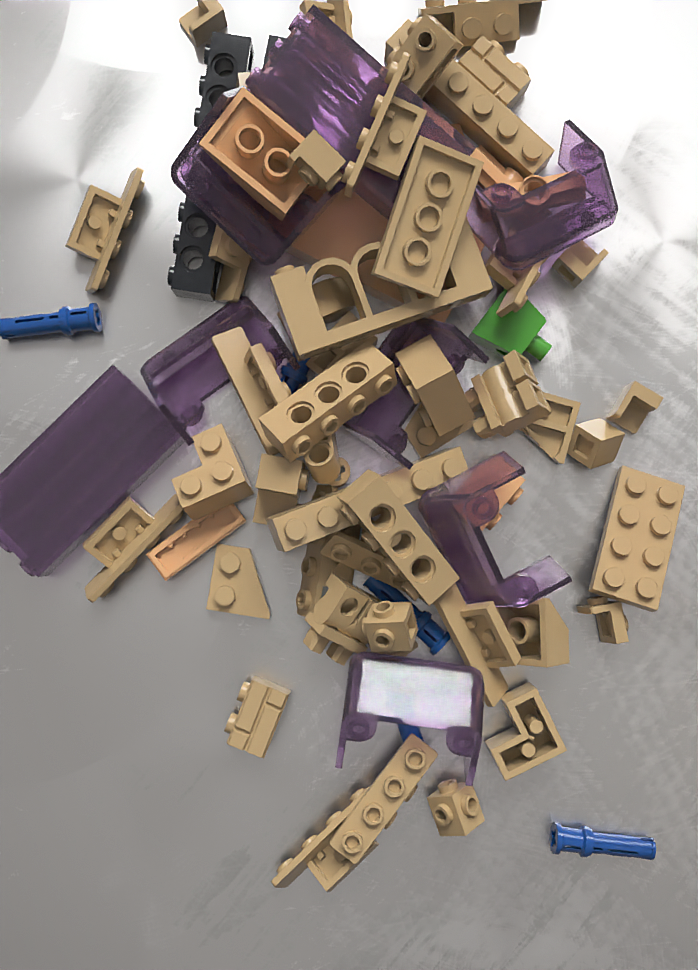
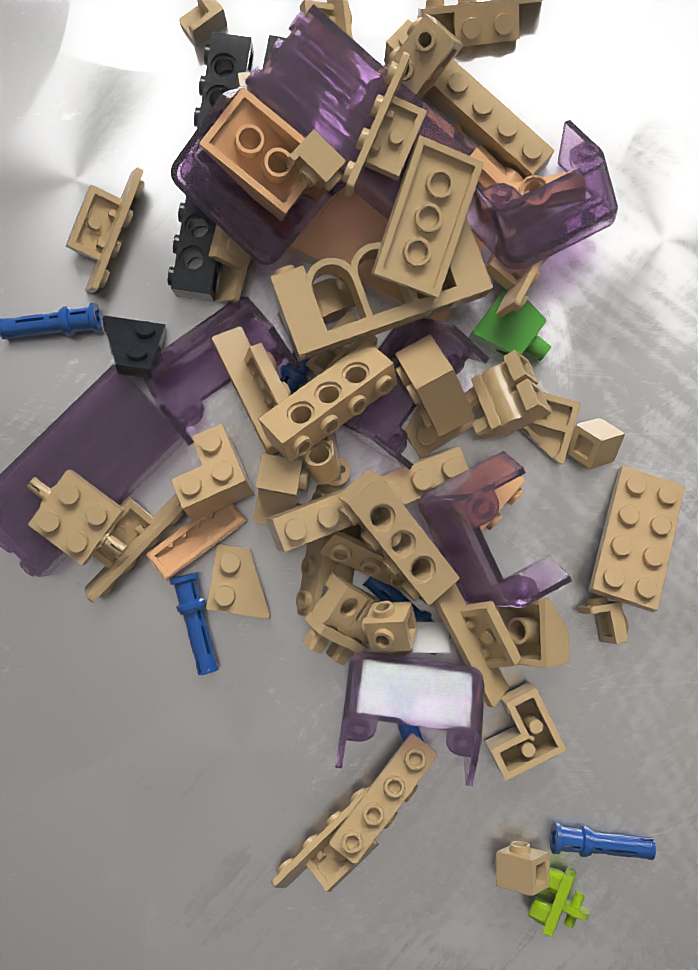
tan brick [224,676,291,758] -> none
tan brick [427,779,485,836] -> none
tan brick [458,36,532,109] -> none
tan panel [552,239,609,288] -> none
tan panel [606,381,663,434] -> none
none -> tan plate [27,470,128,565]
none -> black wing [102,315,166,379]
none -> blue pin [169,572,219,675]
none -> white sticker [413,622,450,653]
none -> tan brick [494,841,550,896]
none -> lime hips [528,867,590,937]

